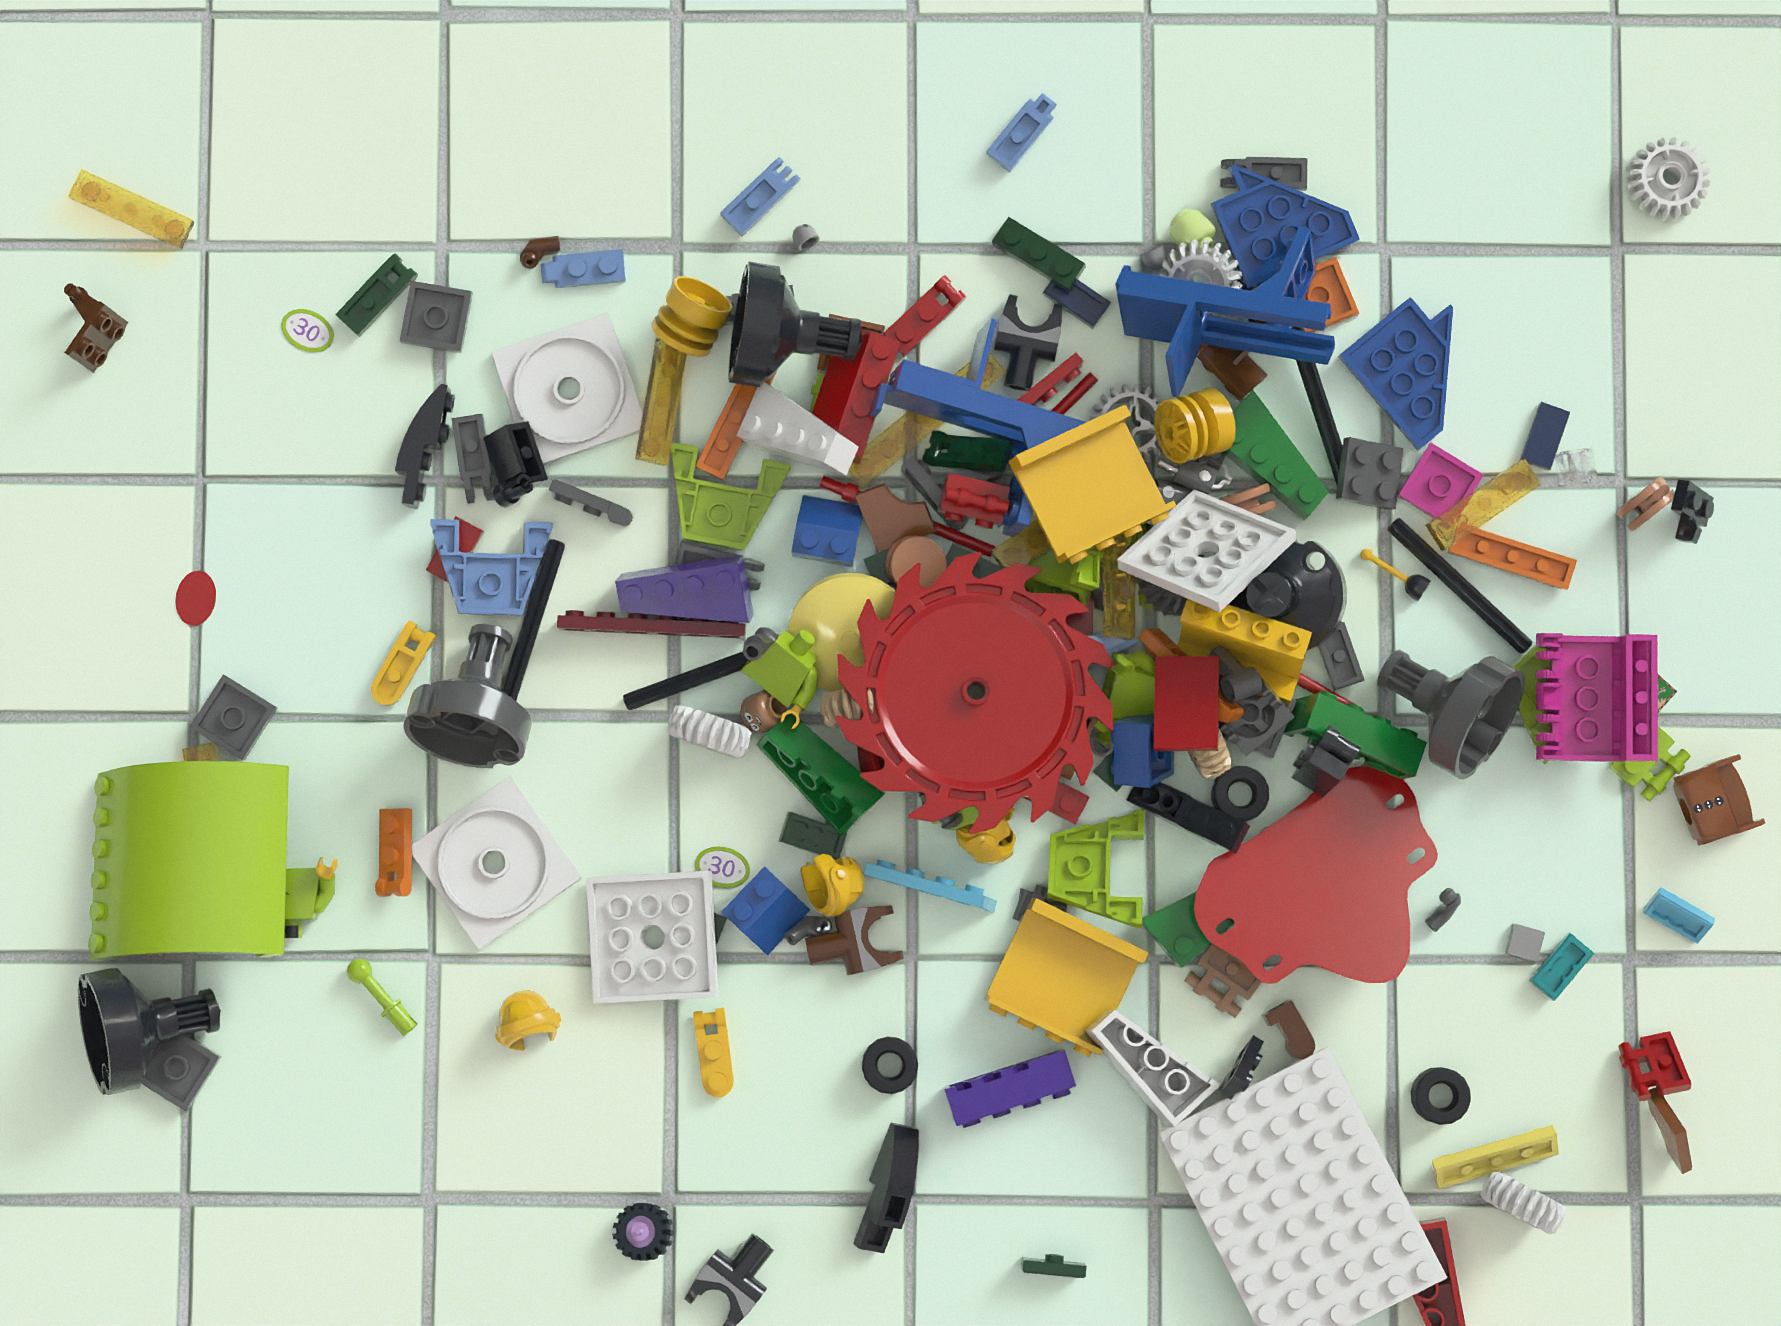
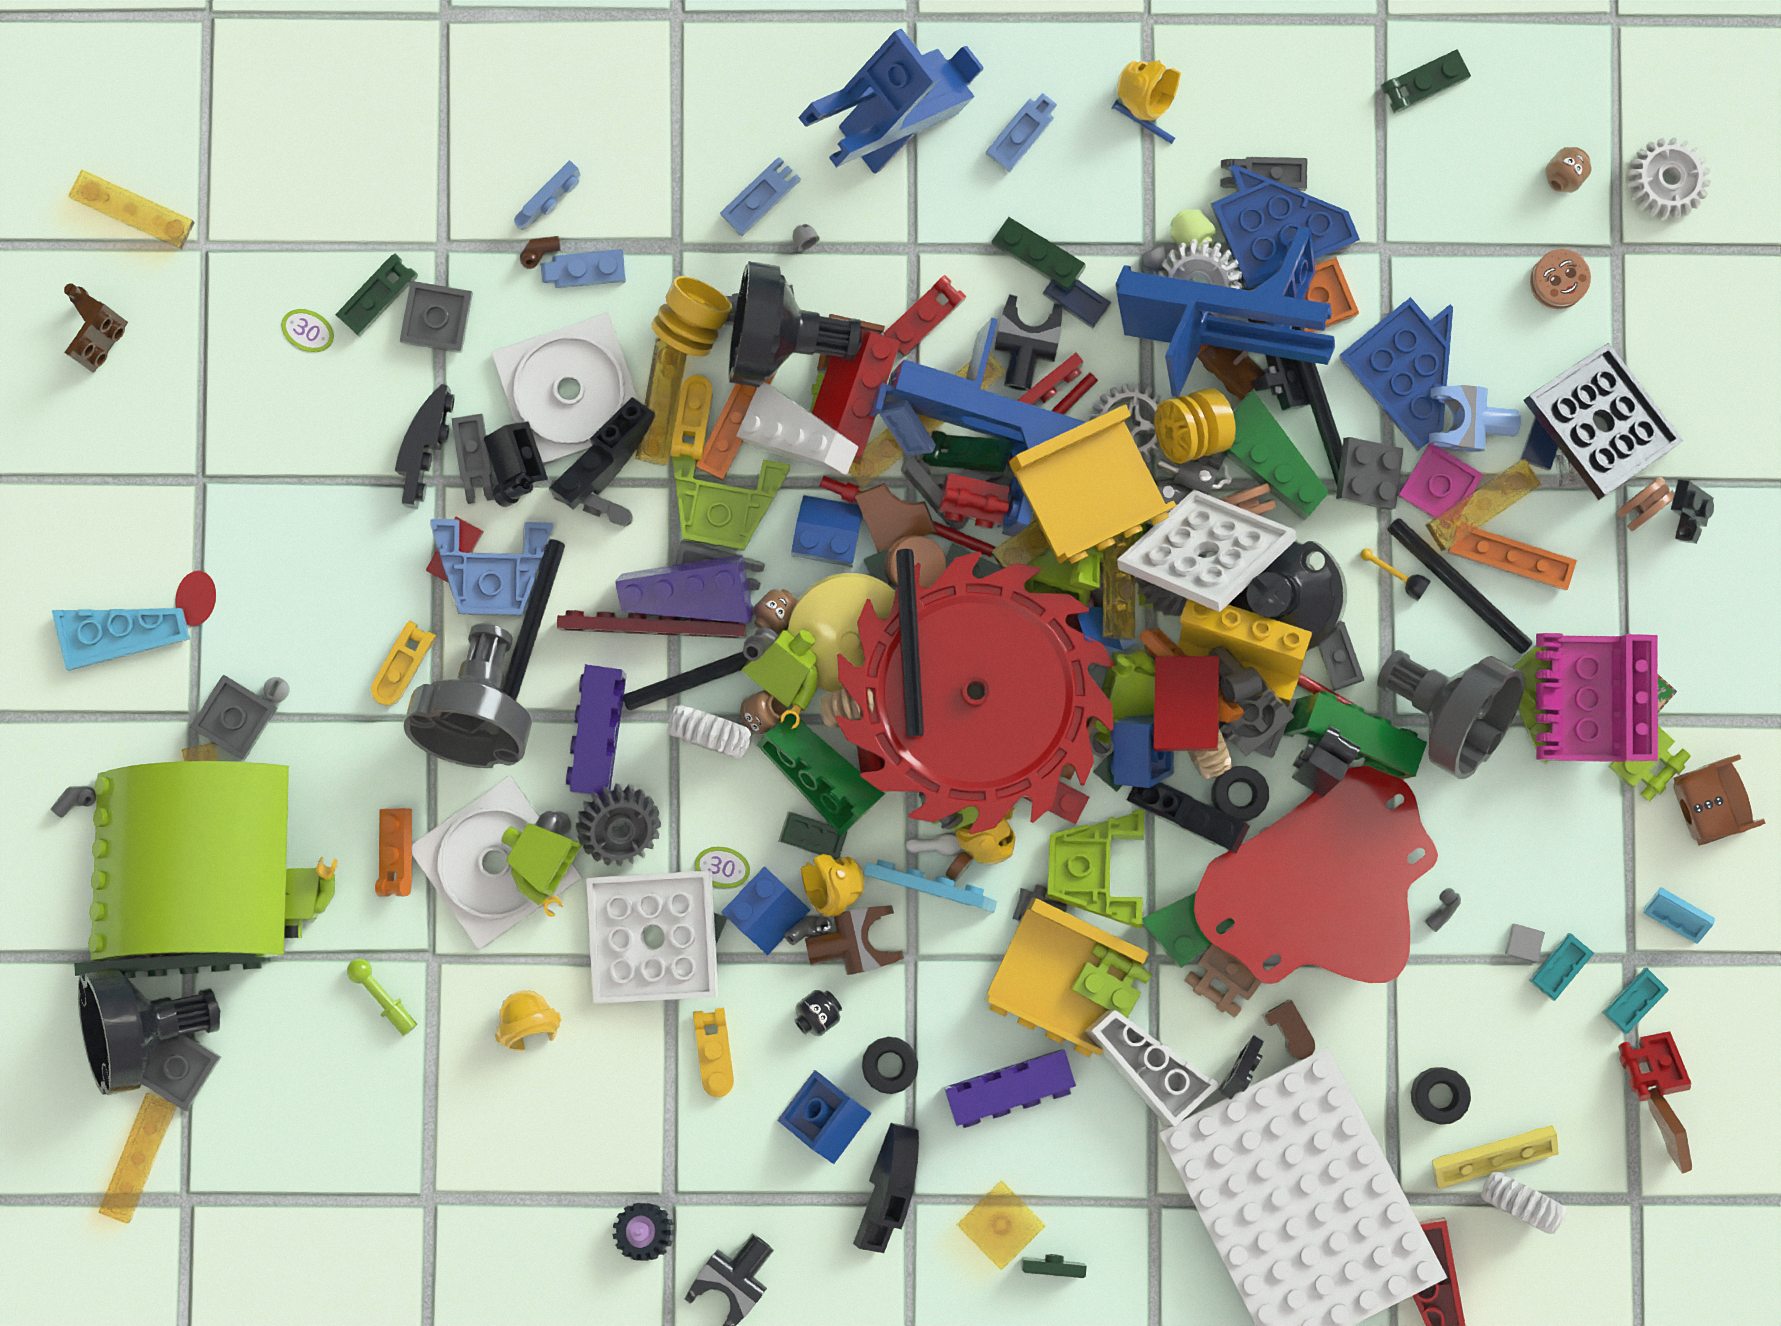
none -> dark grey arm [50,786,96,818]
none -> medium azure wing [52,608,190,671]
none -> dark green plate [74,953,271,979]
none -> clear yellow plate [98,1093,177,1224]
none -> light grey hinge [263,677,290,702]
none -> lime torso [501,811,582,917]
none -> medium blue hinge [514,160,581,230]
none -> black slope [549,397,656,510]
none -> dark purple wedge [566,664,627,795]
none -> dark grey gear [576,783,661,867]
none -> yellow plate [671,375,713,461]
none -> medium nougat head [753,589,797,634]
none -> blue slope [777,1070,872,1164]
none -> black head [794,990,842,1037]
none -> blue piece [798,28,984,174]
none -> medium blue plate [879,400,936,456]
none -> black axle [896,549,924,738]
none -> white piece [905,833,964,856]
none -> dark orange tile [945,851,974,883]
none -> clear yellow plate [957,1180,1046,1271]
none -> lime plate [1071,942,1152,1018]
none -> blue sticker [1077,606,1123,650]
none -> blue piece [1111,100,1176,144]
none -> yellow helmet [1117,59,1181,121]
none -> black hinge [1252,355,1310,411]
none -> dark green plate [1381,49,1471,113]
none -> light blue connector [1429,385,1521,452]
none -> piece [1523,343,1684,500]
none -> nougat head [1530,249,1591,309]
none -> medium nougat head [1545,147,1592,193]
none -> teal plate [1602,968,1669,1035]

